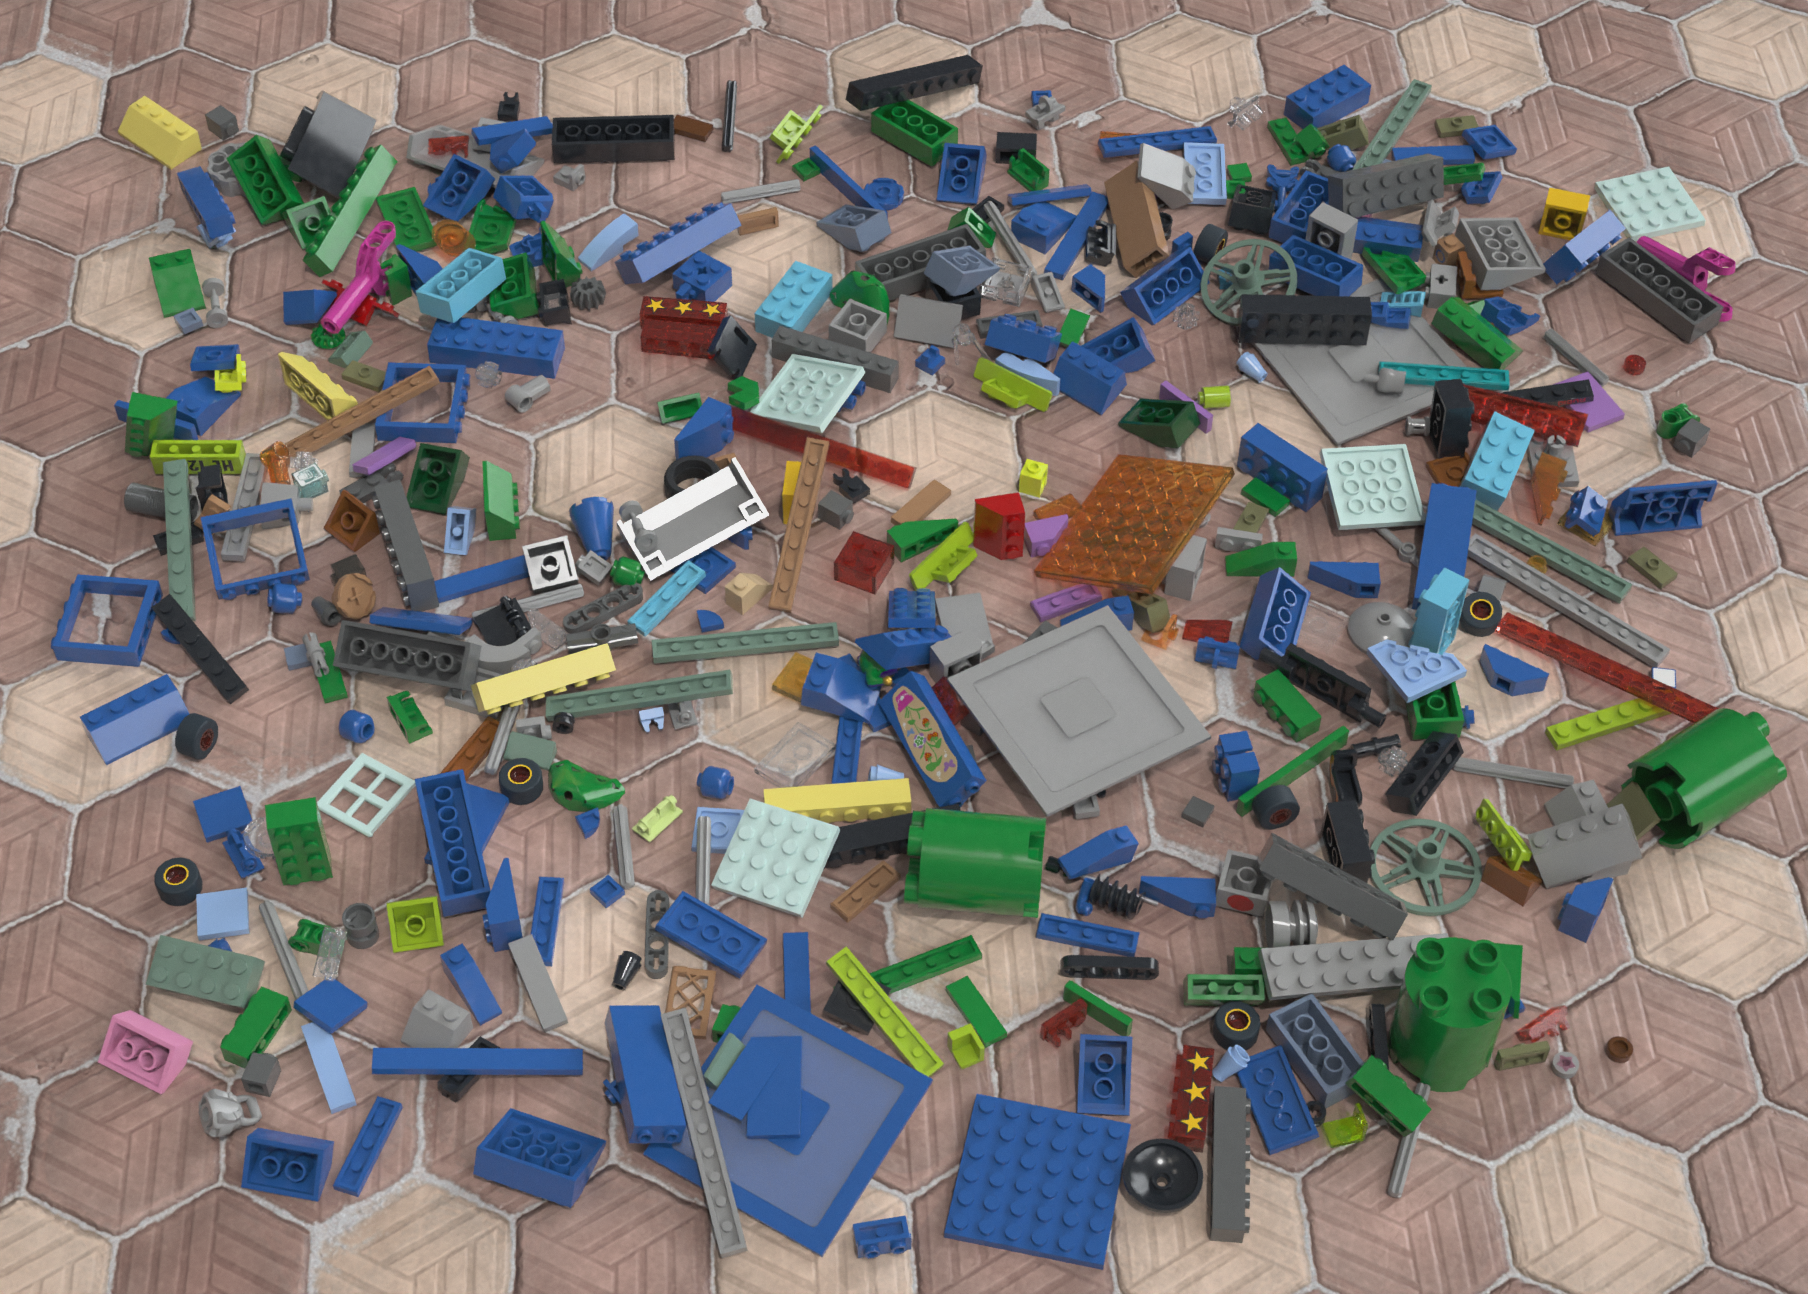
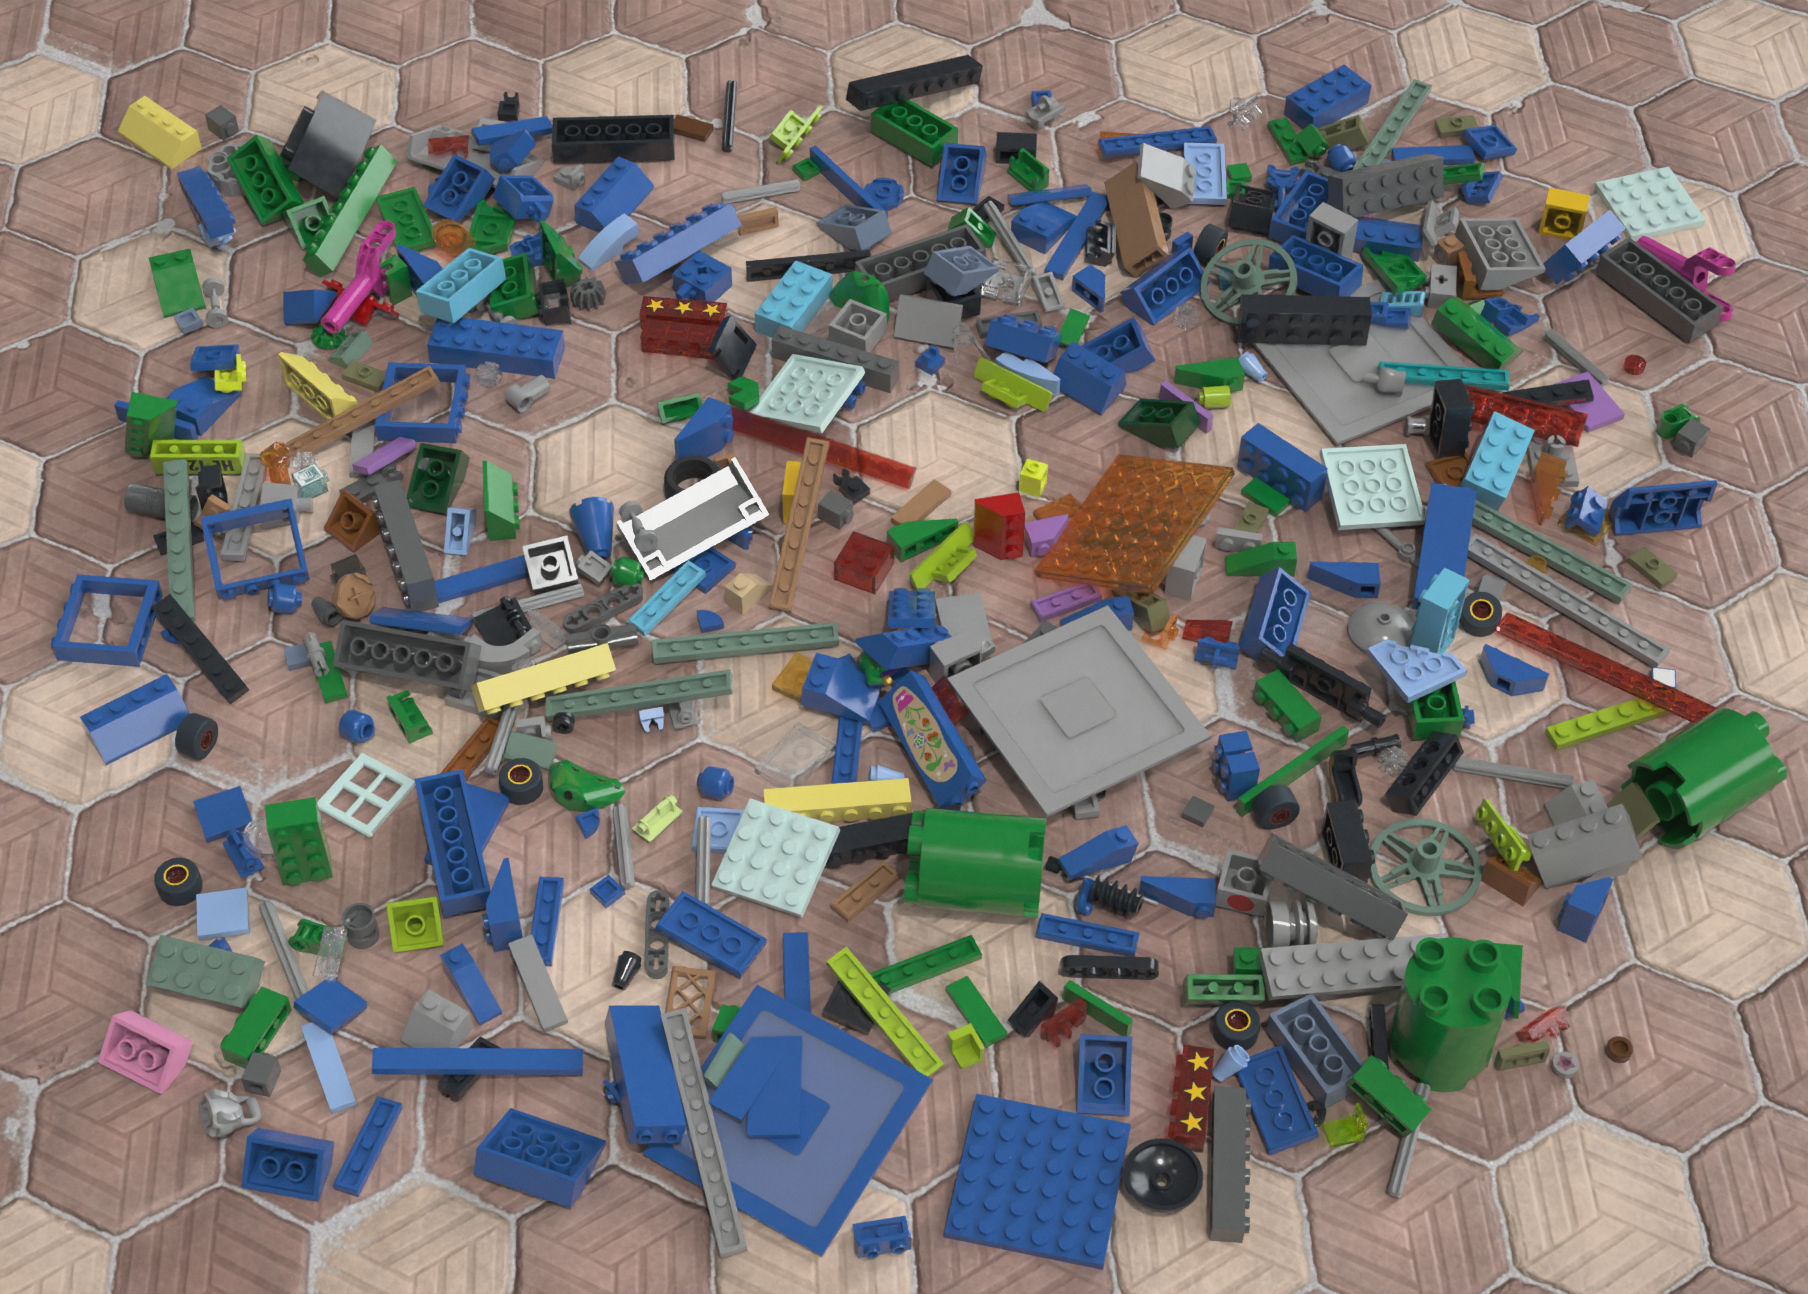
none -> blue slope [574,157,654,233]
none -> black plate [745,250,871,282]
none -> black slope [1008,981,1058,1037]
none -> green slope [1174,357,1245,392]

